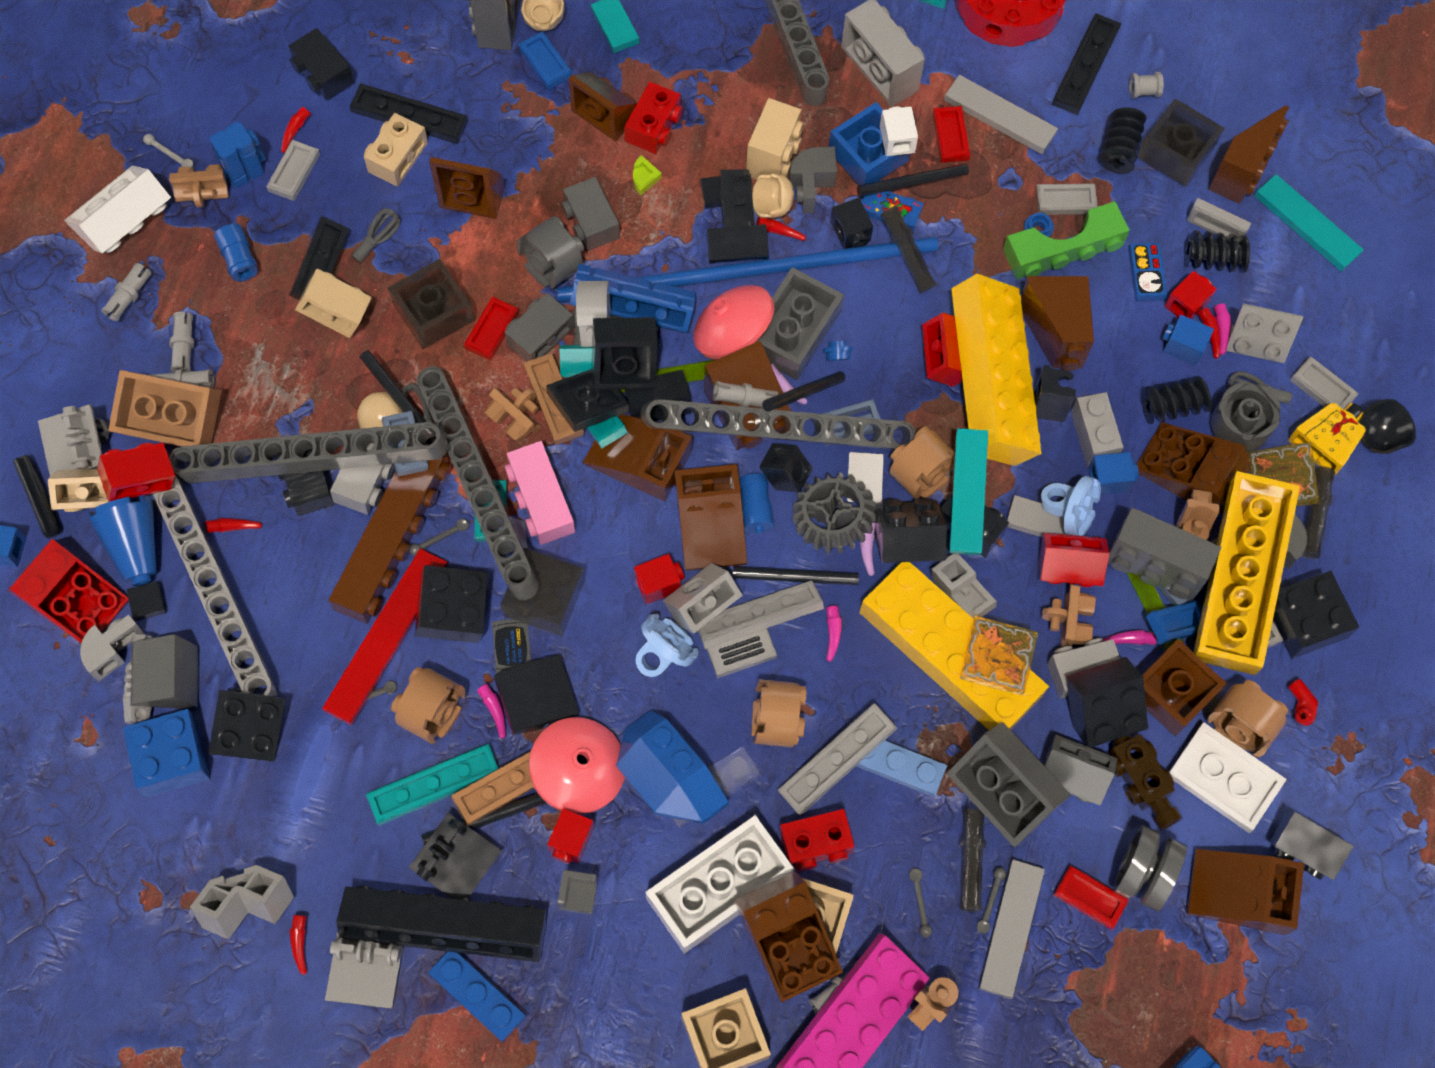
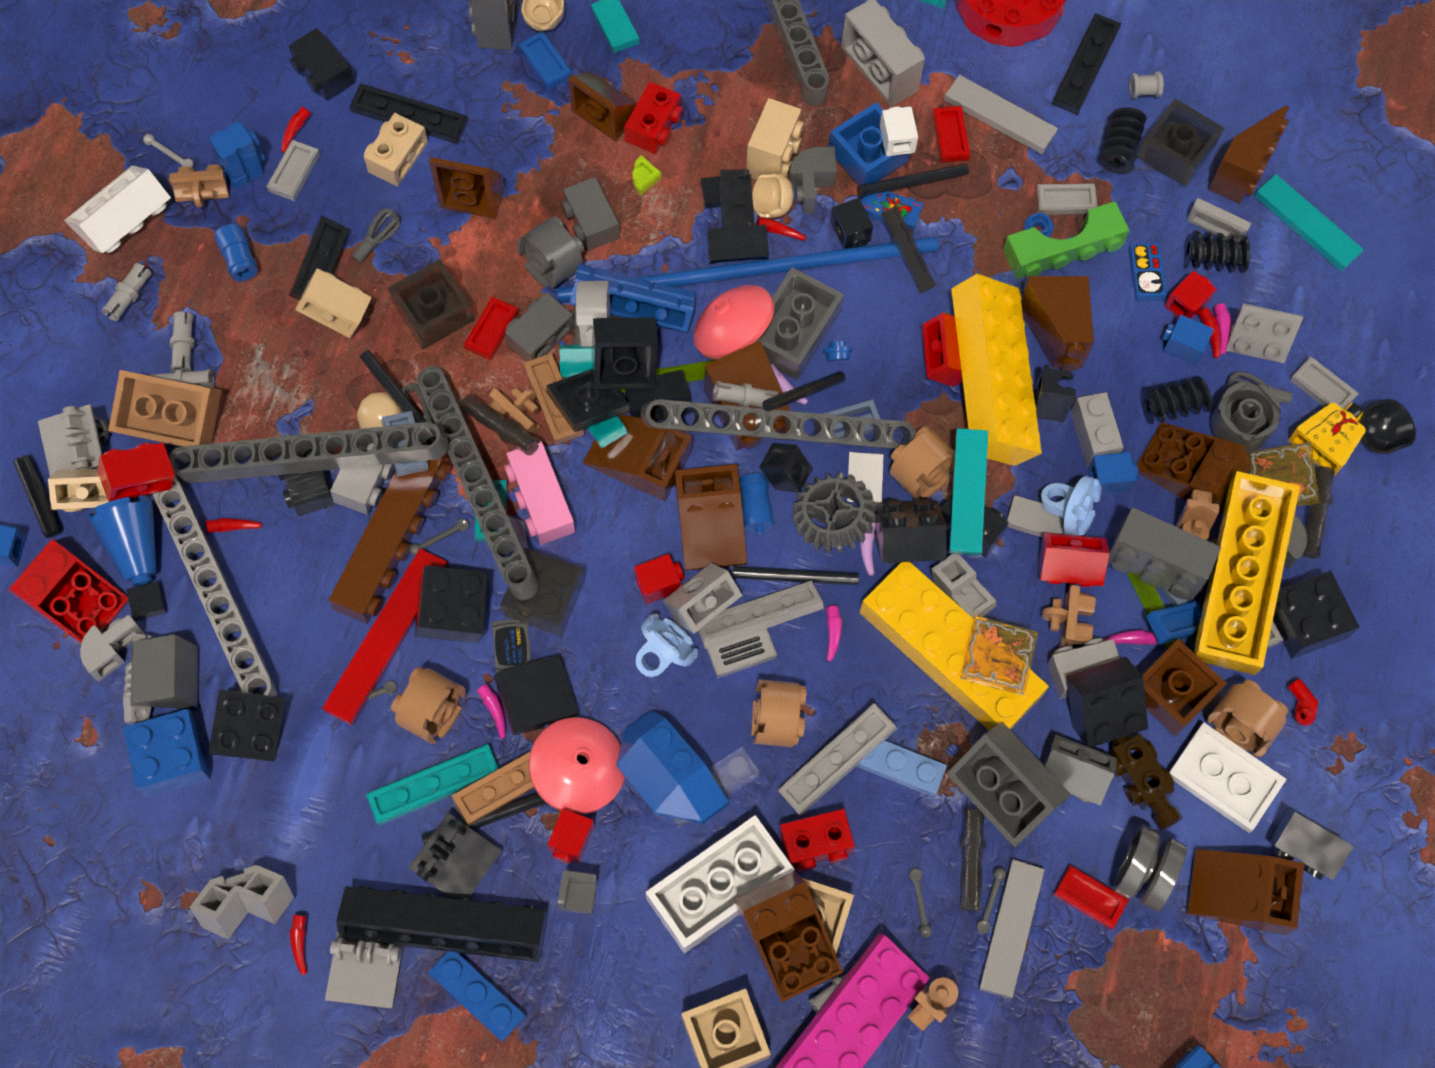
none -> clear smoke pin [460,394,540,456]

